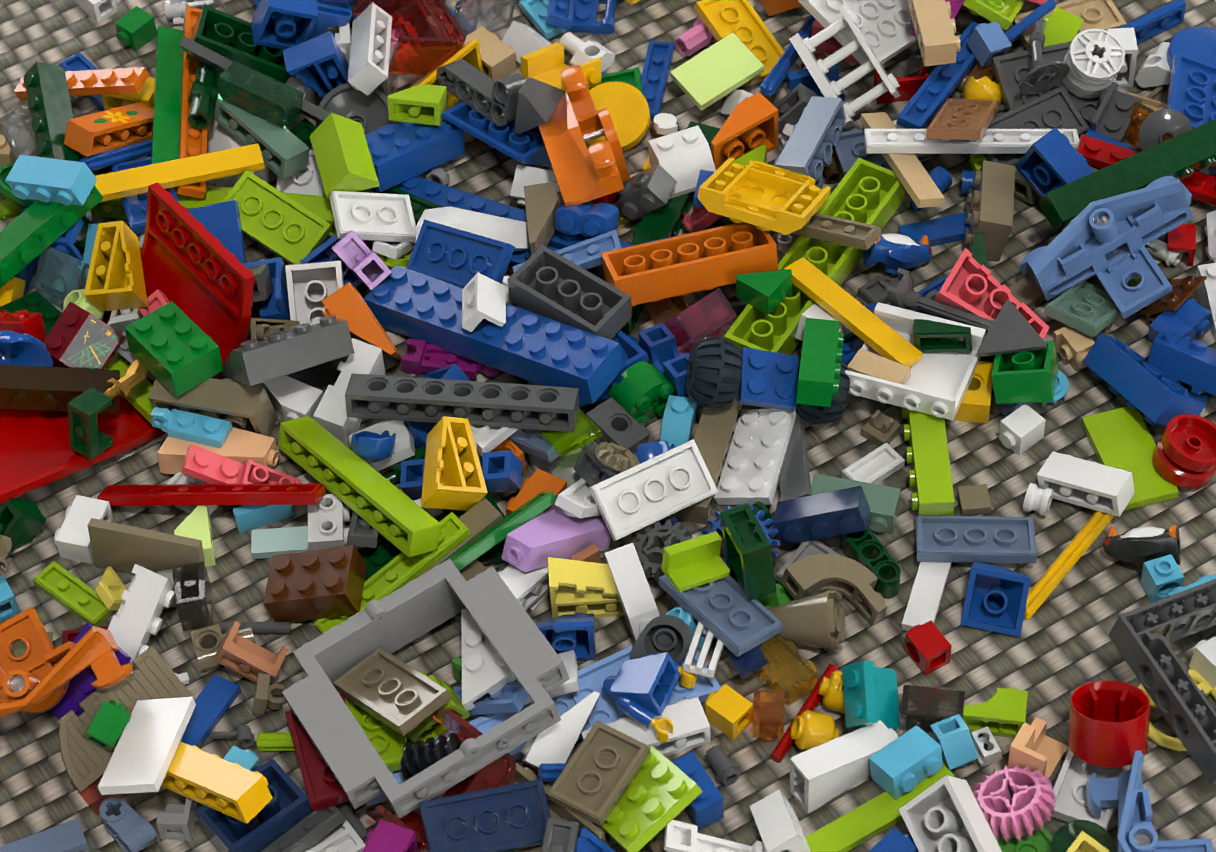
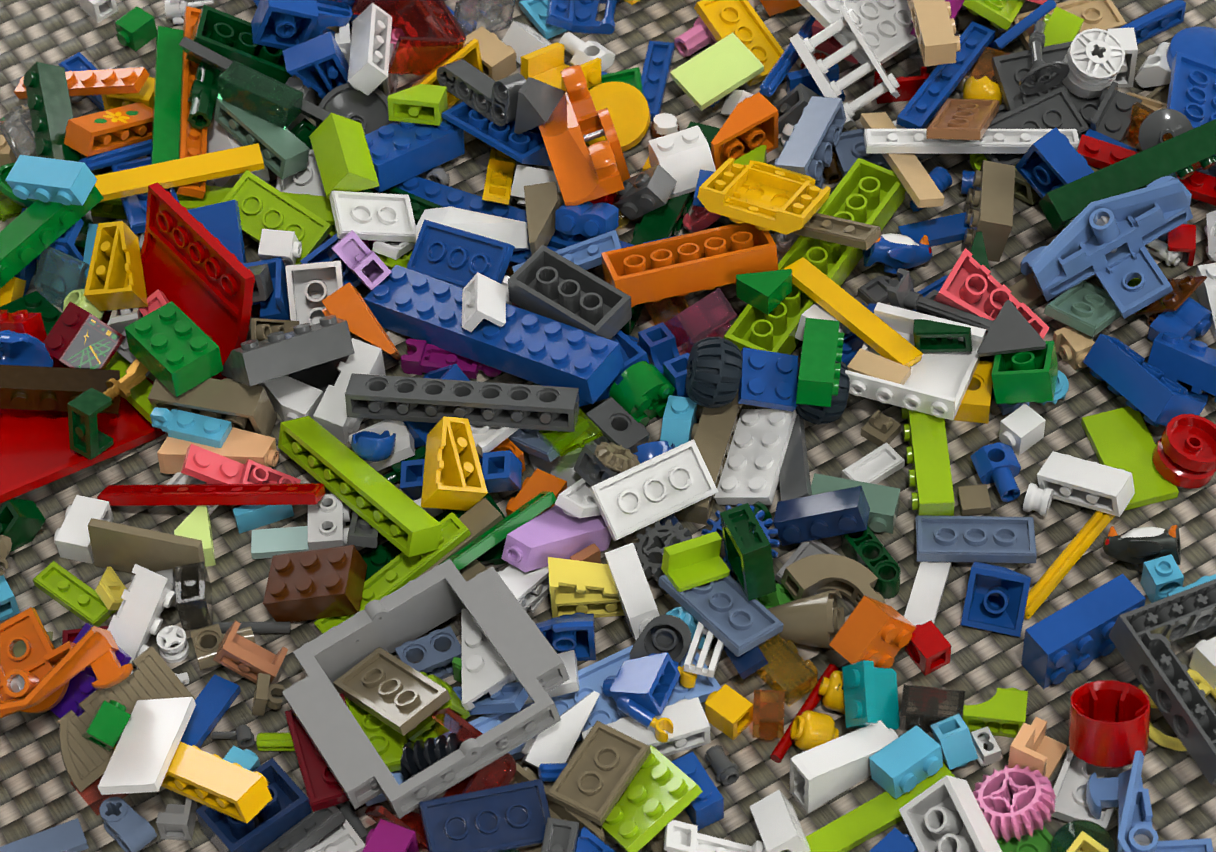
medium blue brick [967,21,1012,67] -> none
none -> white wheel [156,625,190,663]
none -> white brick [258,229,302,266]
none -> sand blue brick [395,626,462,679]
none -> yellow slope [482,147,516,205]
none -> orange brick [829,596,916,668]
none -> blue piece [970,442,1021,502]
none -> blue brick [1021,574,1146,689]

